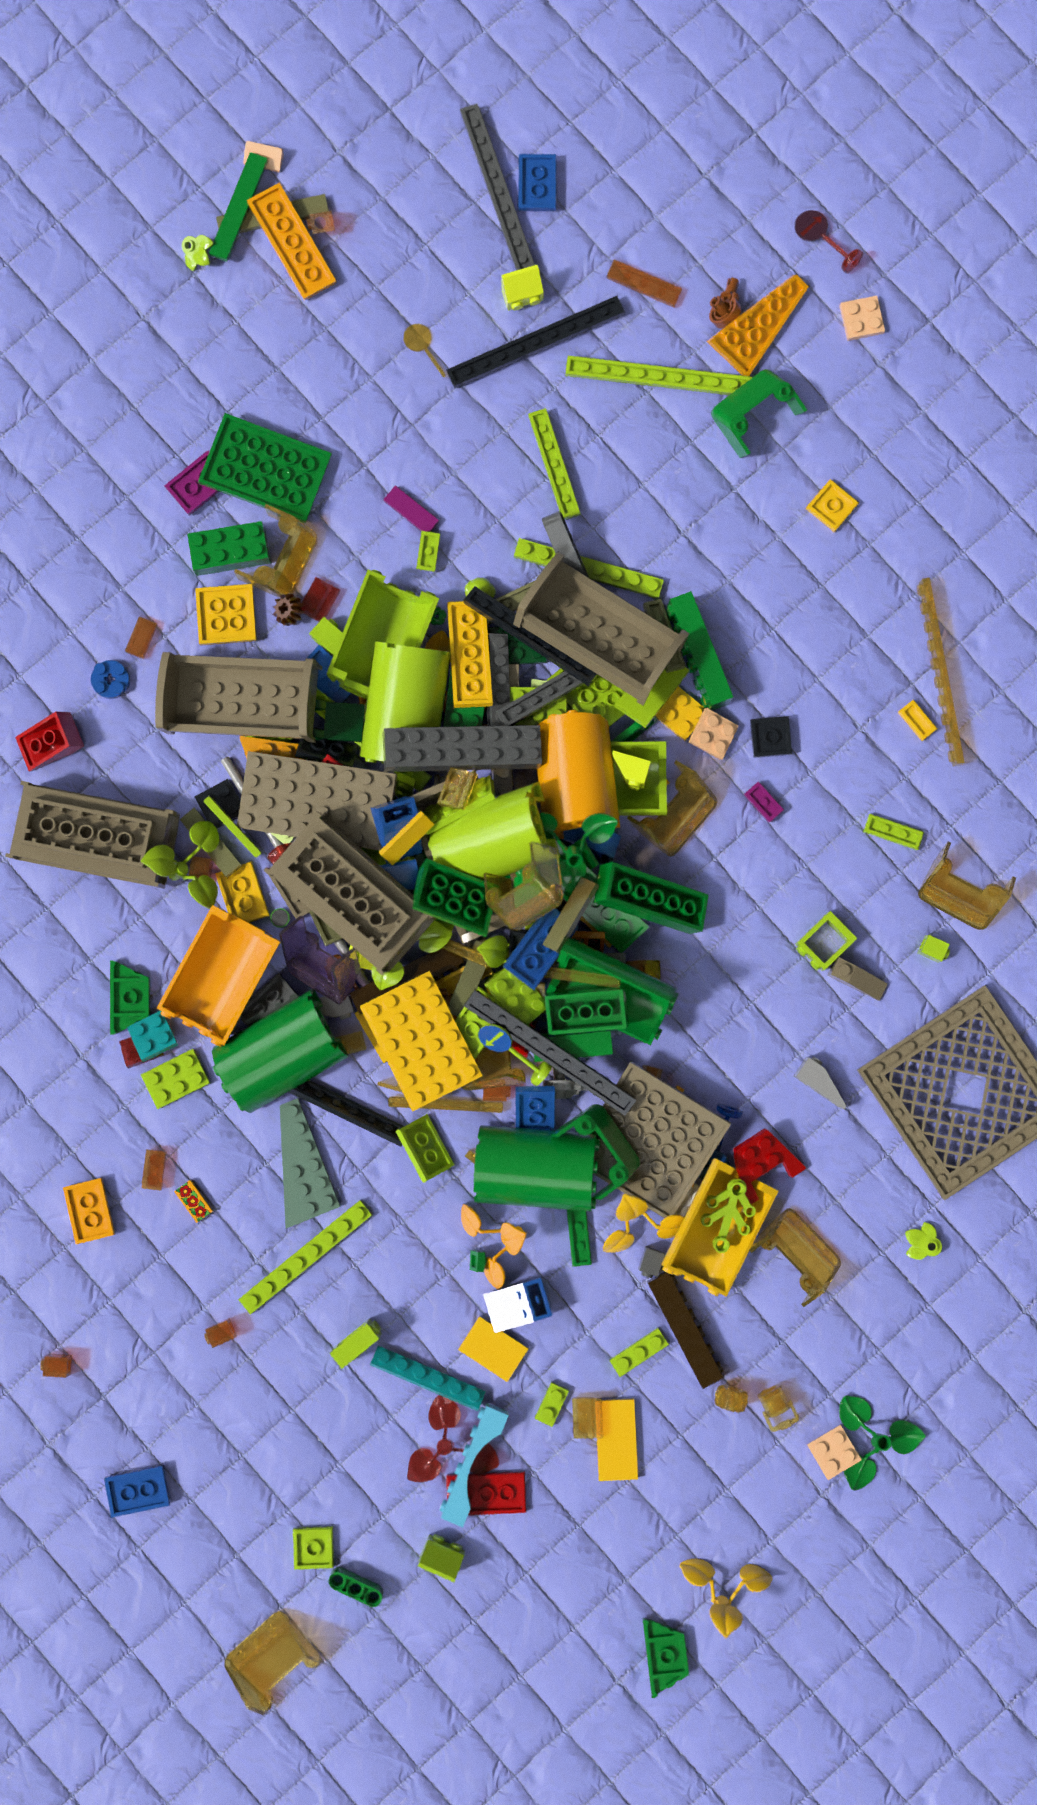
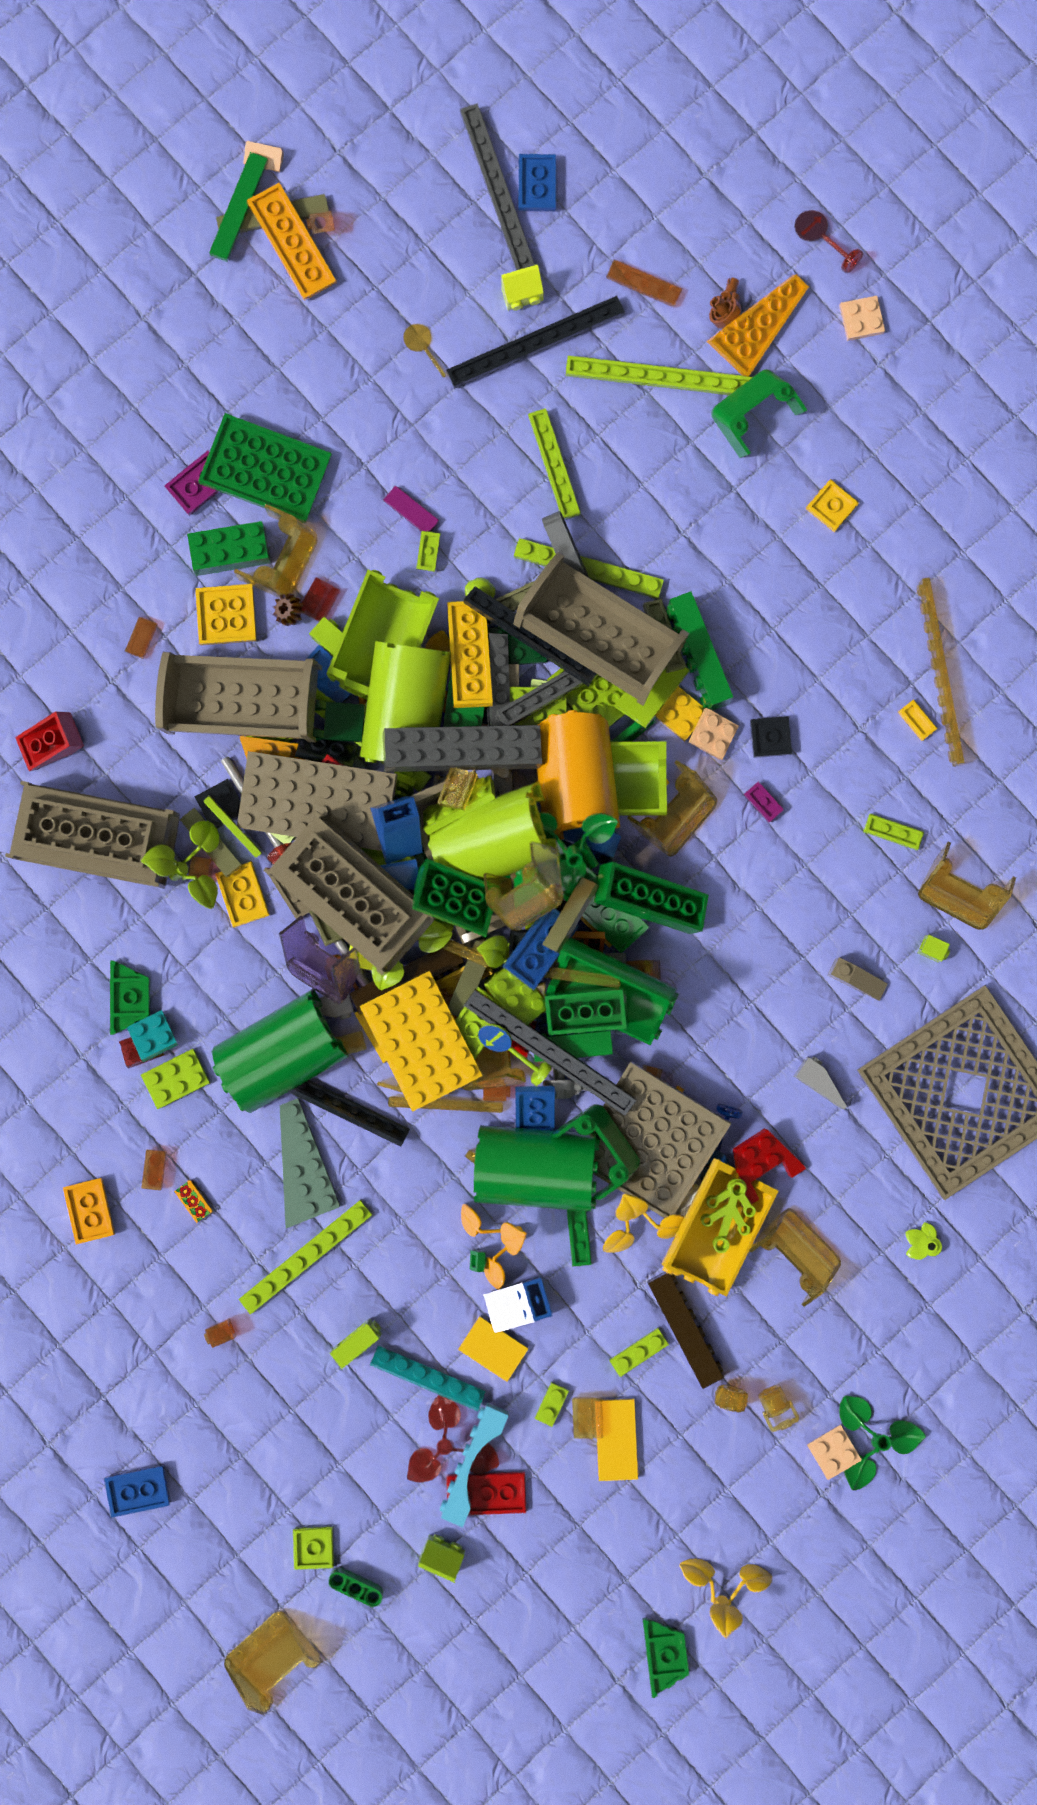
clear orange brick [40,1353,72,1378] -> none
blue plate [91,660,130,699] -> none
light orange cylinder [157,905,281,1047] -> none
lime plate [182,235,214,271] -> none
dark grey wing [240,973,299,1026] -> none
flat silver tile [270,908,290,928] -> none
yellow tile [379,811,435,866] -> none
lime plate [396,1114,454,1183] -> none
green plate [430,607,446,625] -> none
neon yellow slope [612,750,651,791] -> none
dark grey brick [638,1246,665,1278] -> none
window [795,911,857,971] -> none

